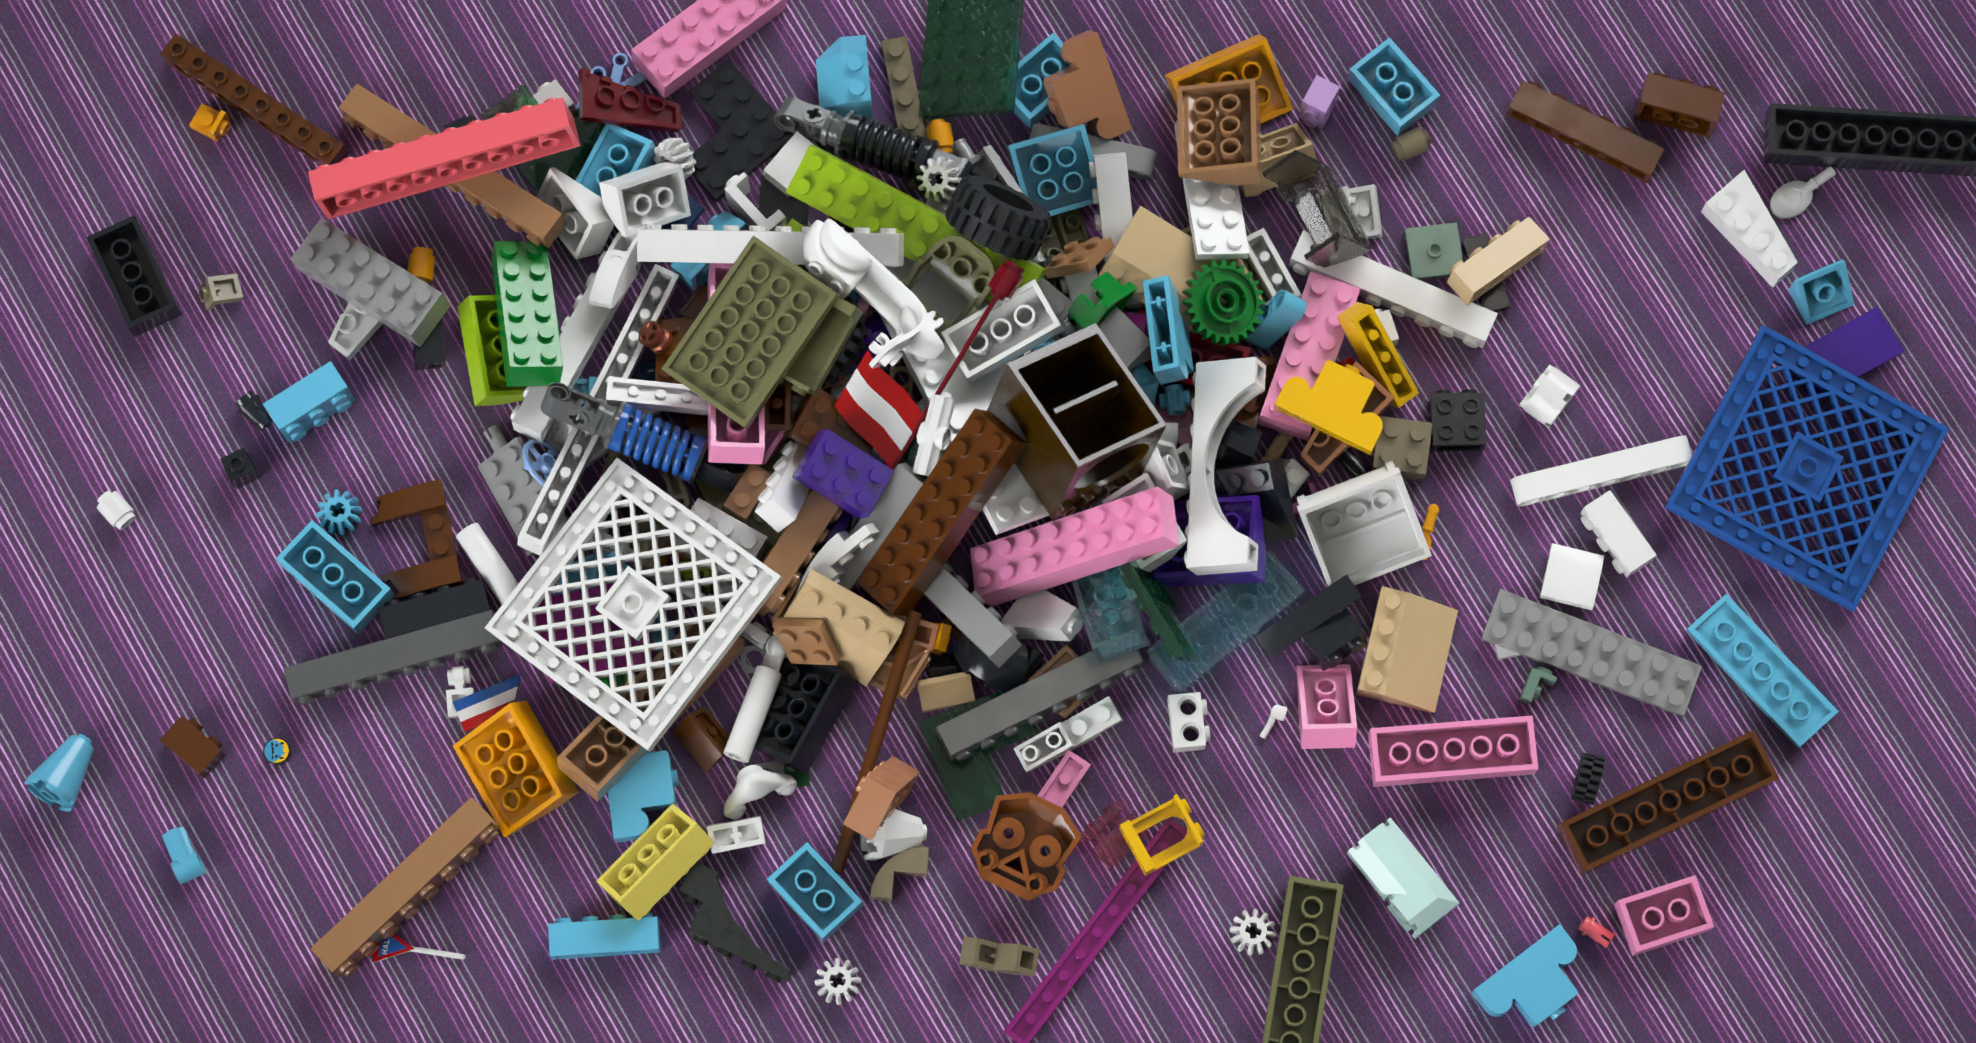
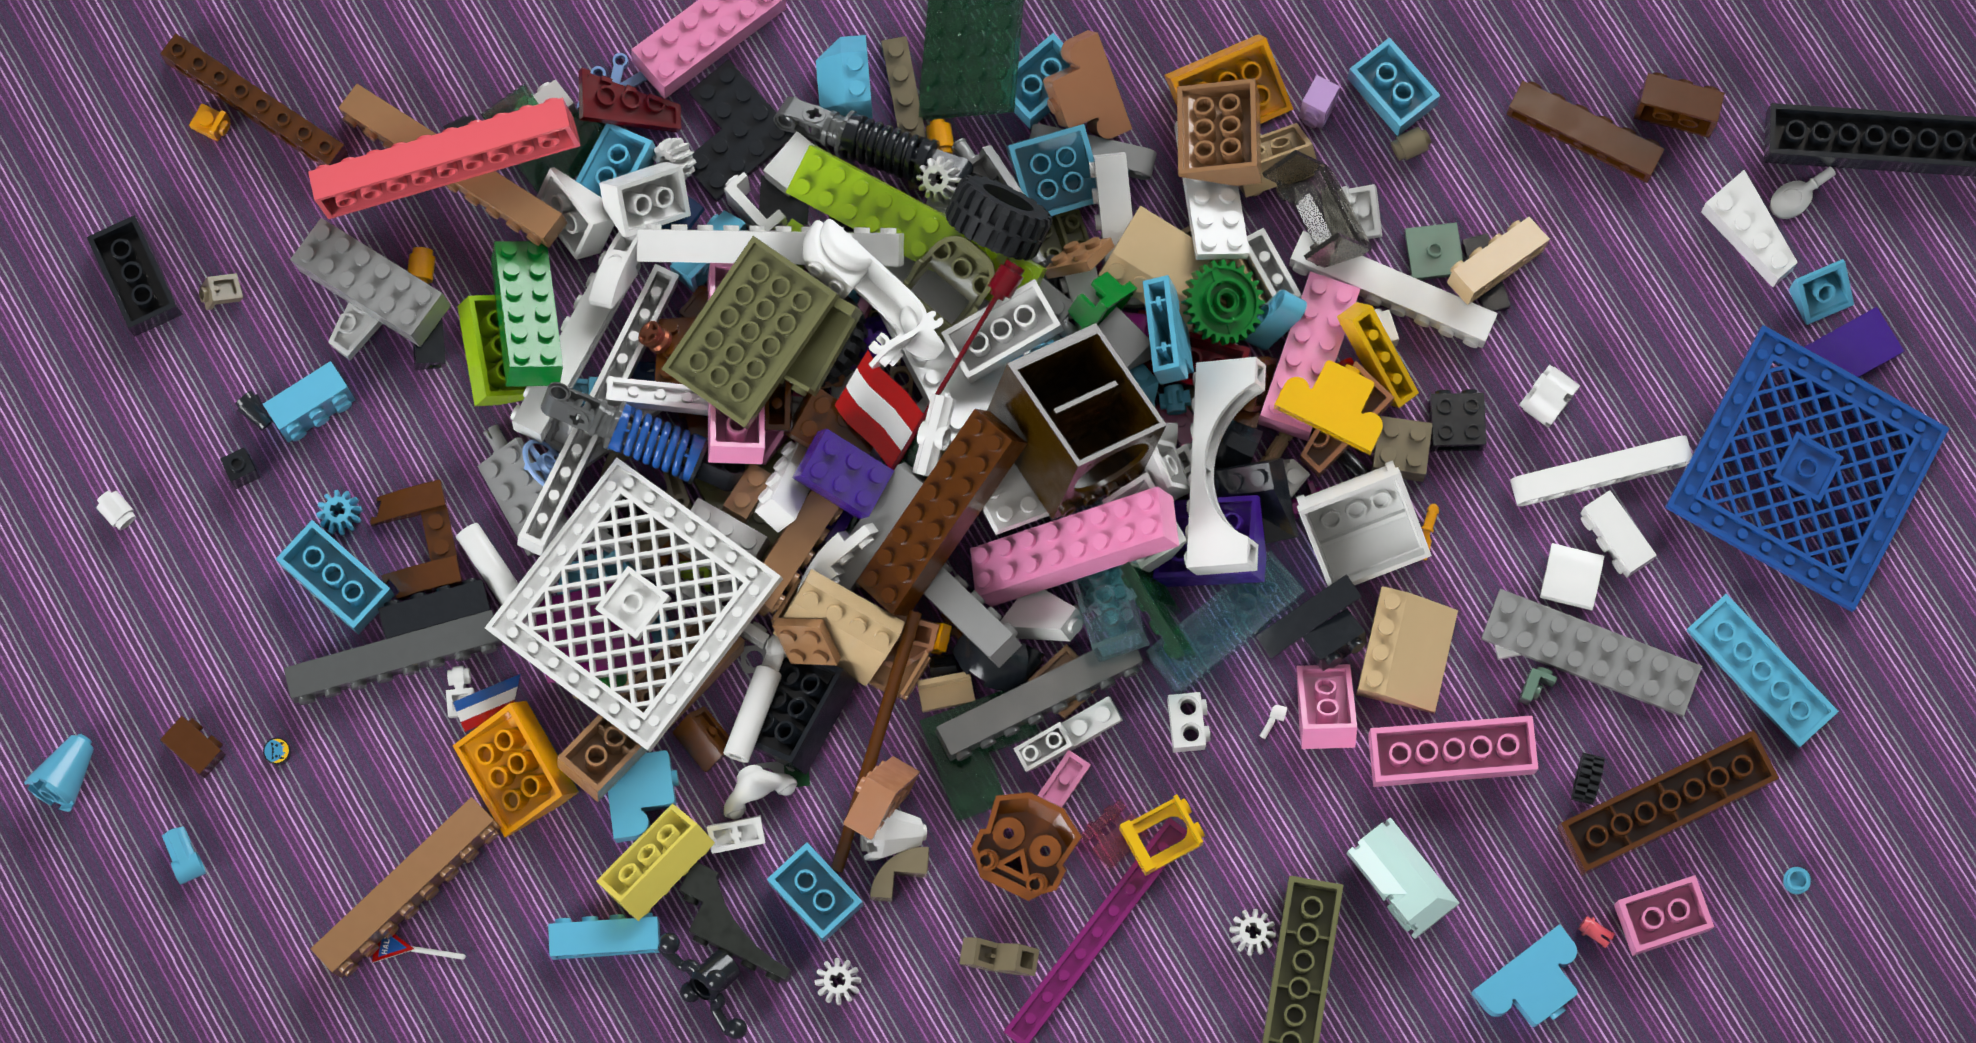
none -> black wheel [658,933,748,1040]
none -> medium azure plate [1783,867,1811,894]

